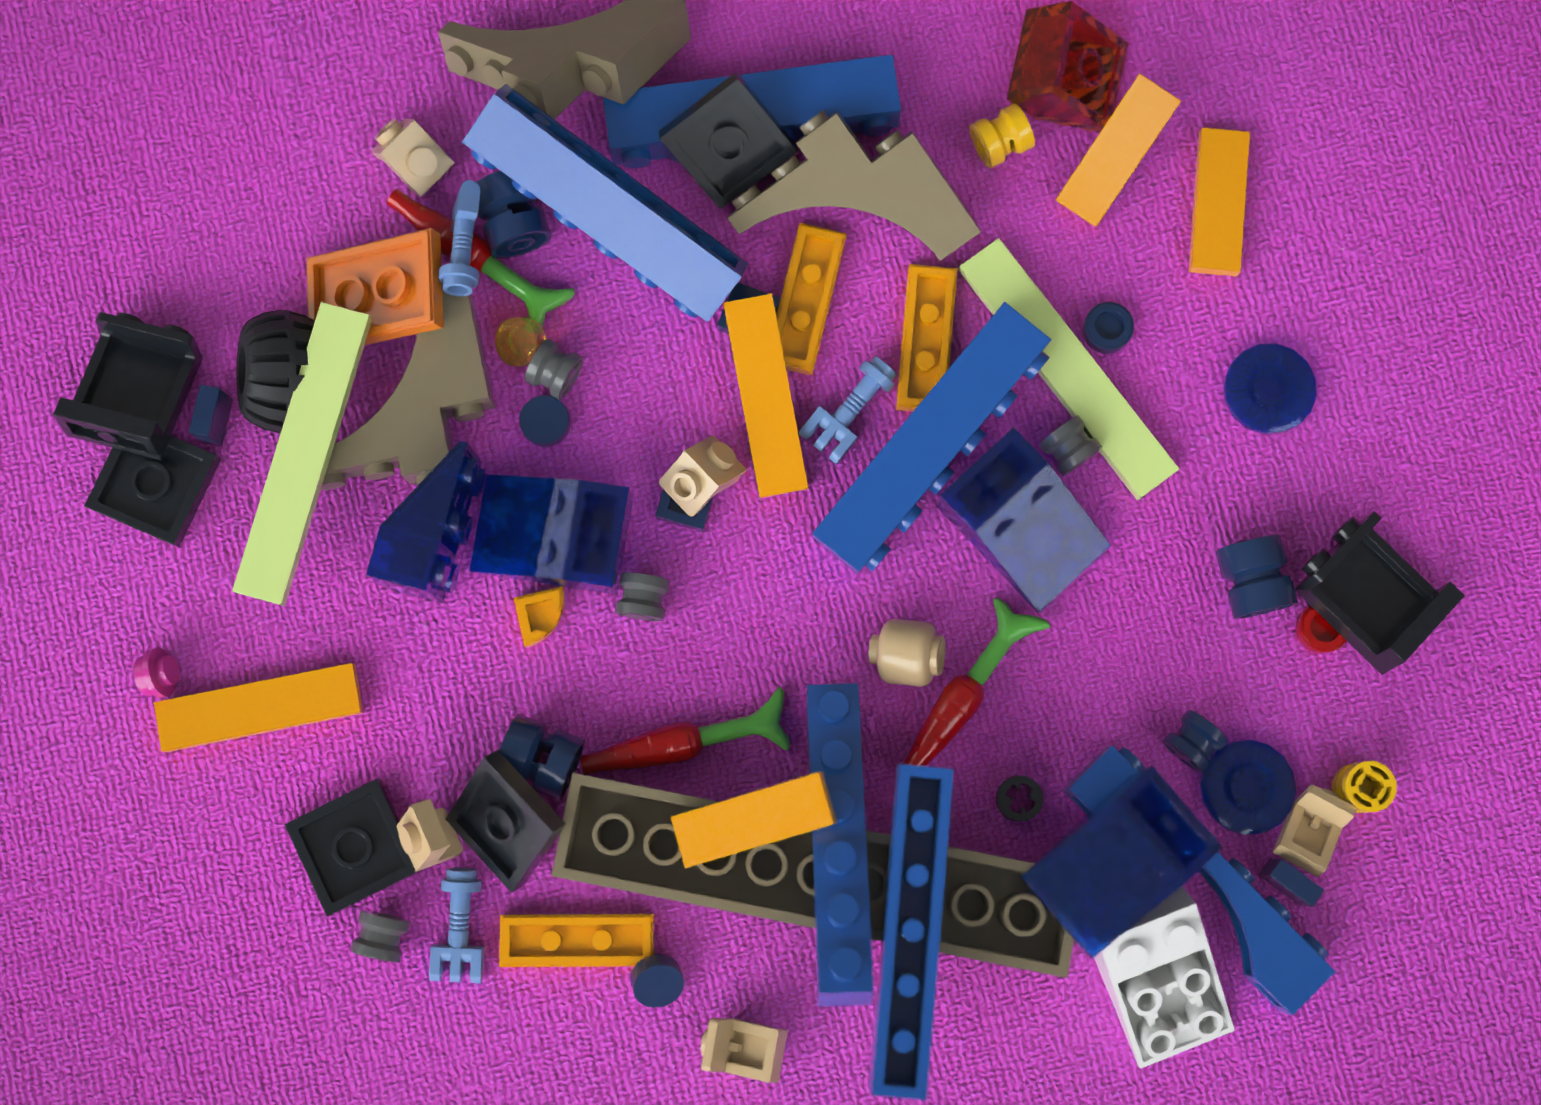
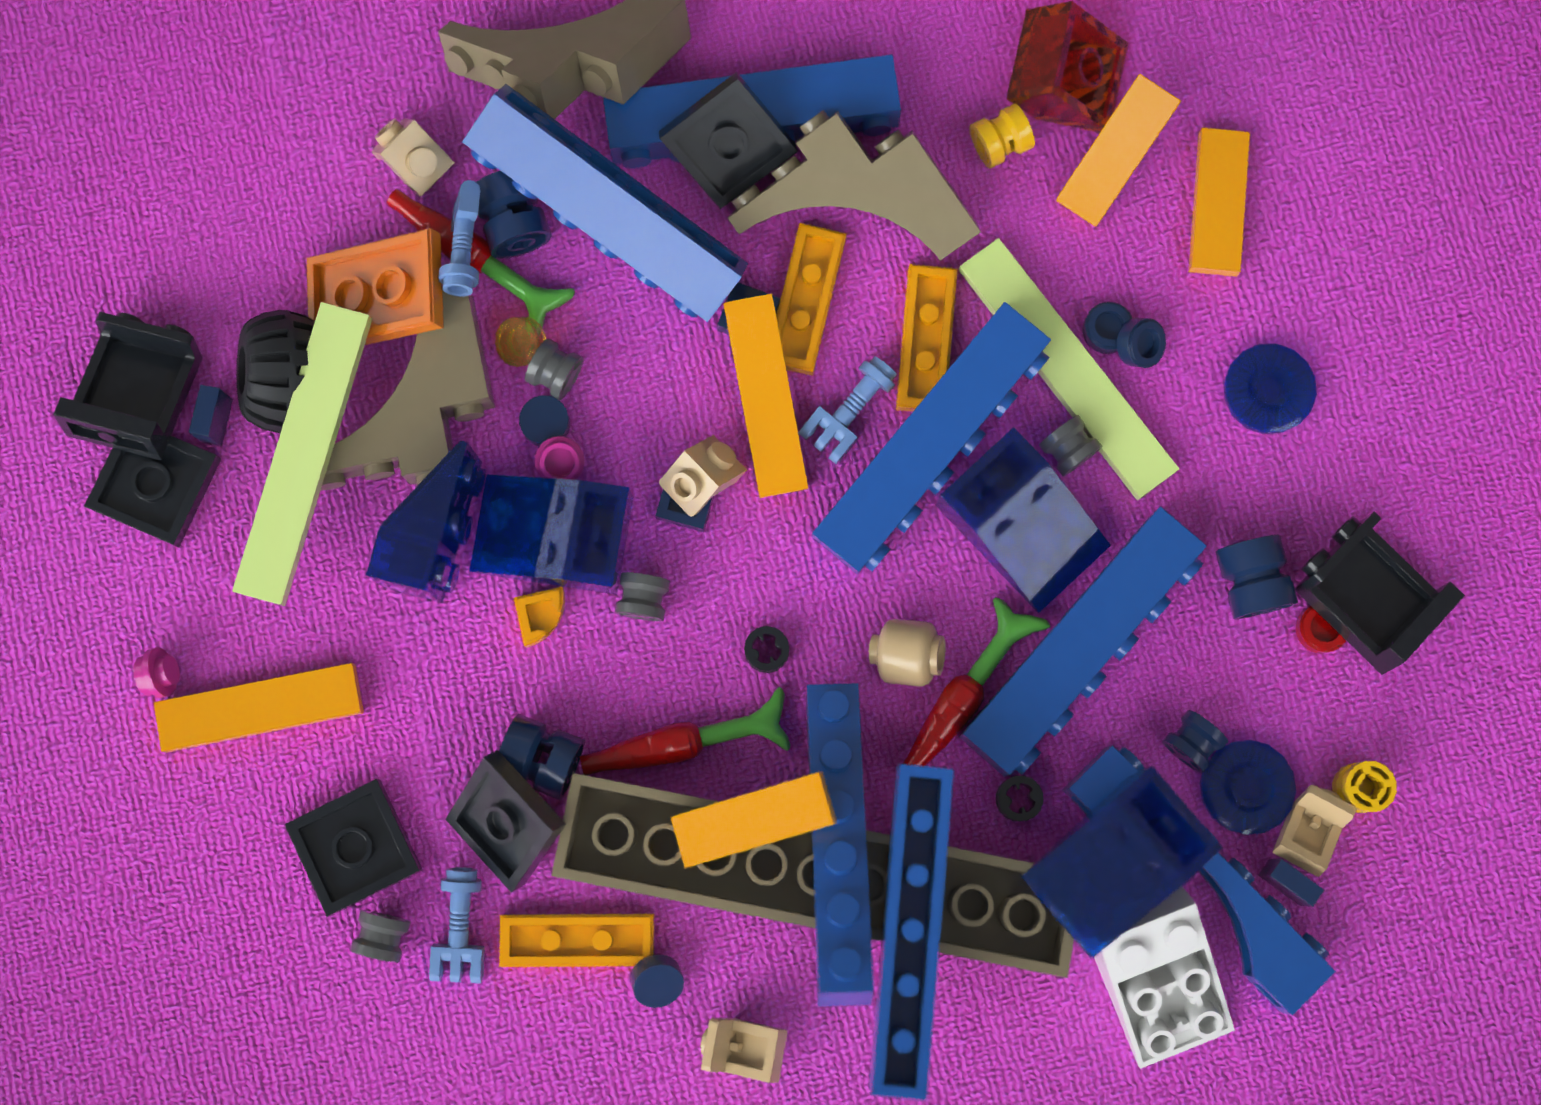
tan bracket [396,799,463,872] -> none
none -> dark pink plate [535,436,584,486]
none -> black bush [744,626,789,673]
none -> blue brick [959,506,1207,777]
none -> dark blue tile [1117,318,1166,368]

